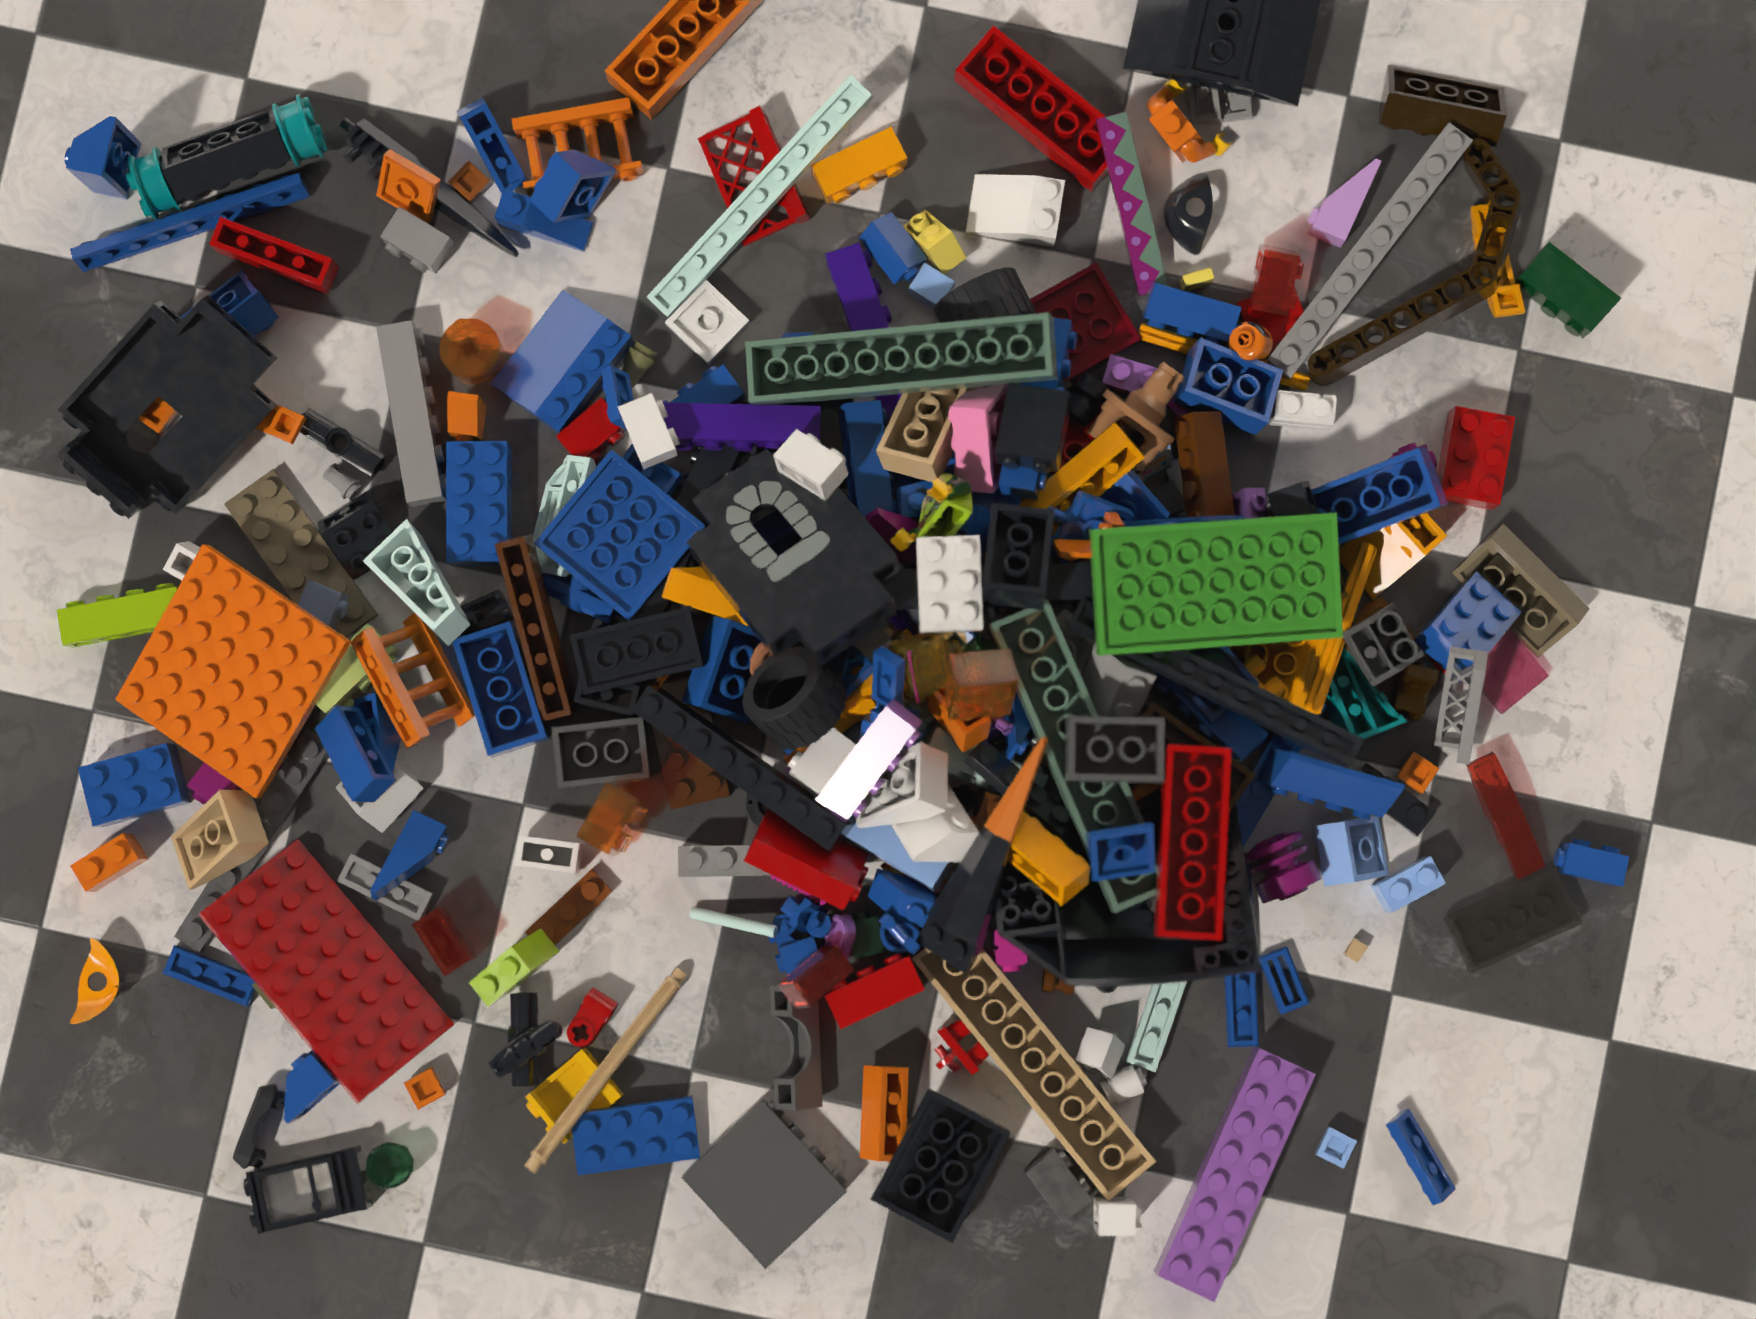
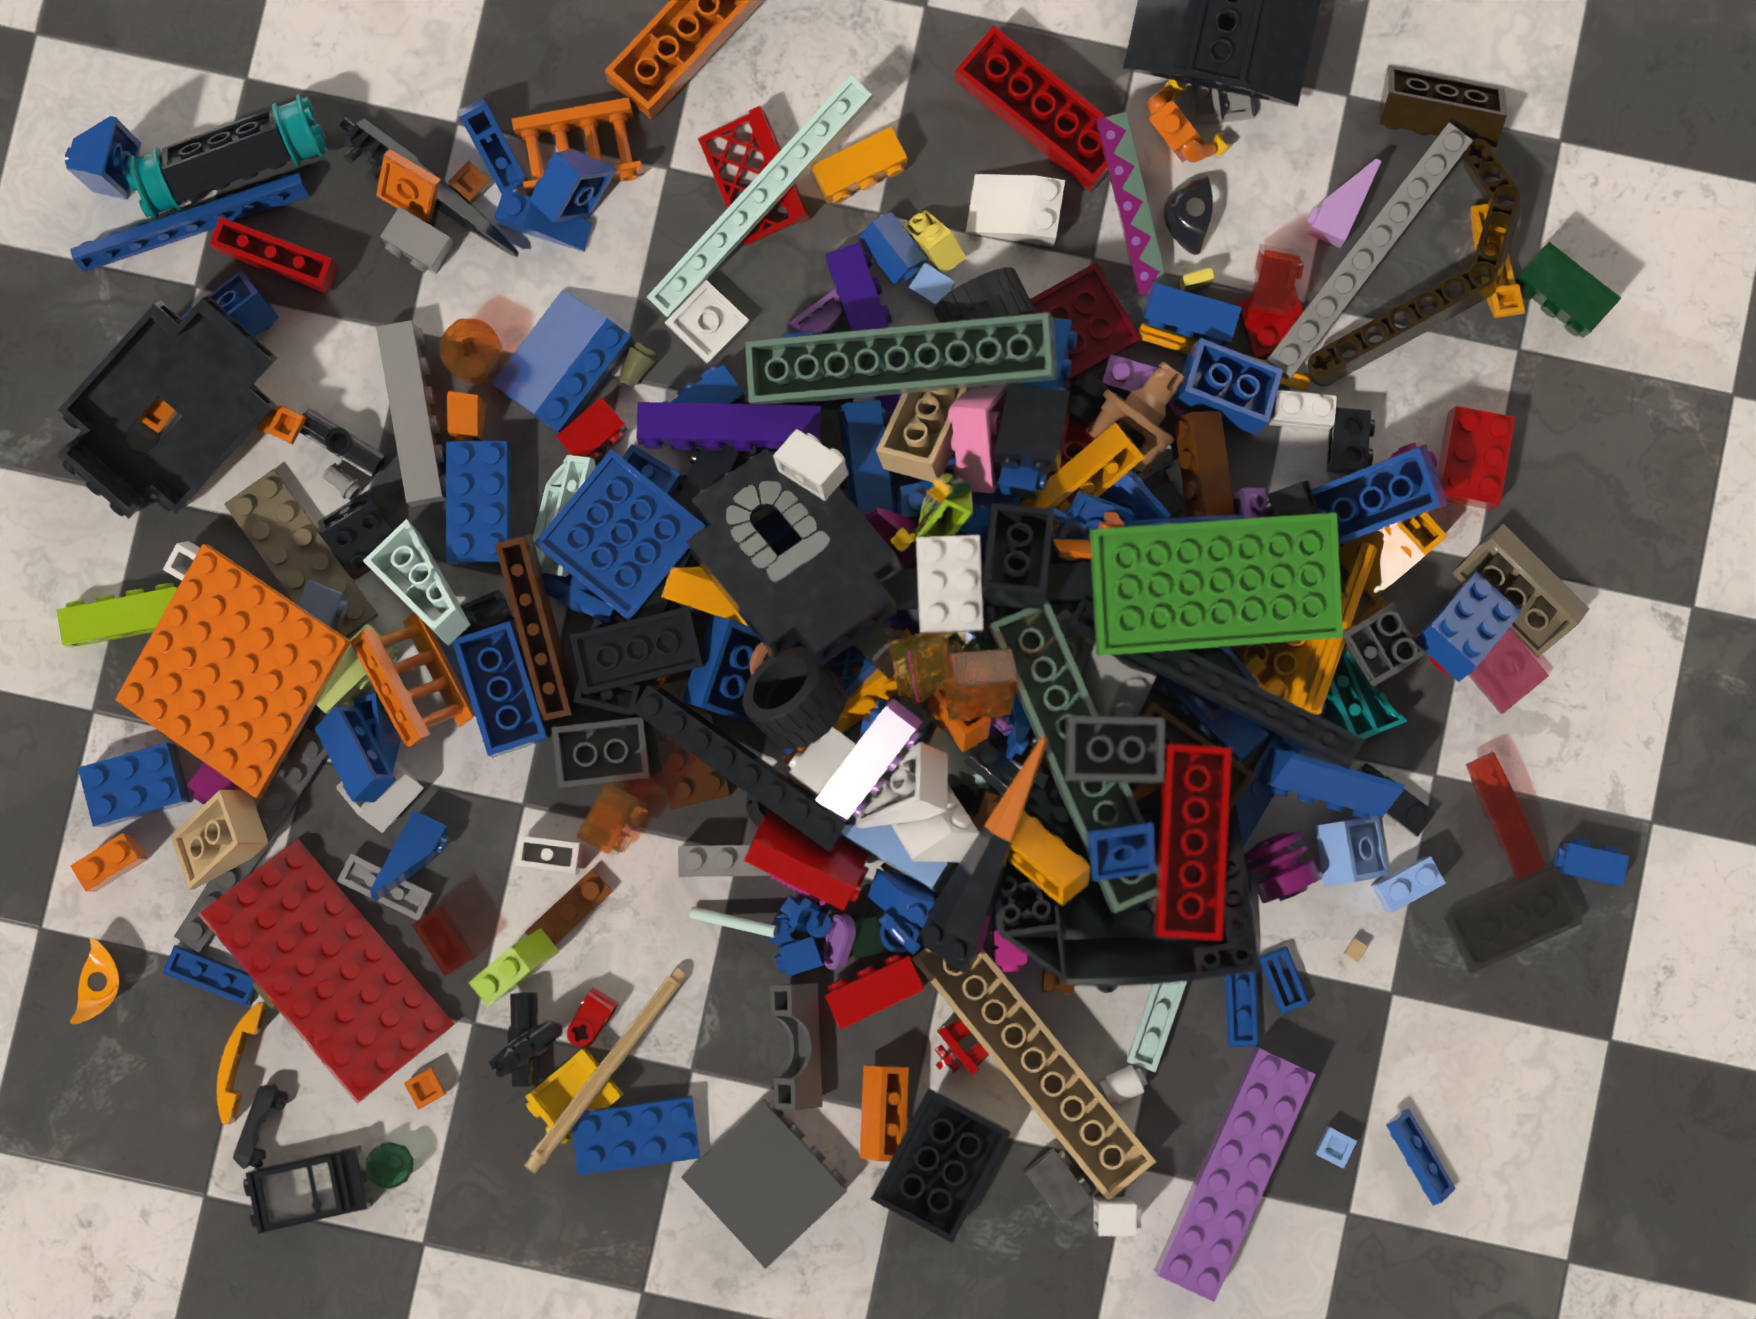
blue slope [284,1050,340,1124] -> none
blue plate [601,365,634,430] -> none
white brick [618,393,680,469] -> none
clear red brick [777,945,854,1009] -> none
blue plate [872,646,905,707] -> none
white brick [1075,1027,1125,1079] -> none
orange head [1229,322,1273,361] -> none
dark brown brick [1390,663,1439,721] -> none
orange plate [1395,752,1439,794] -> none
light grey fence [1434,646,1488,765] -> none
none -> light orange slope [217,1002,269,1125]
none -> medium lavender plate [788,288,842,335]
none -> black brick [1326,407,1375,474]

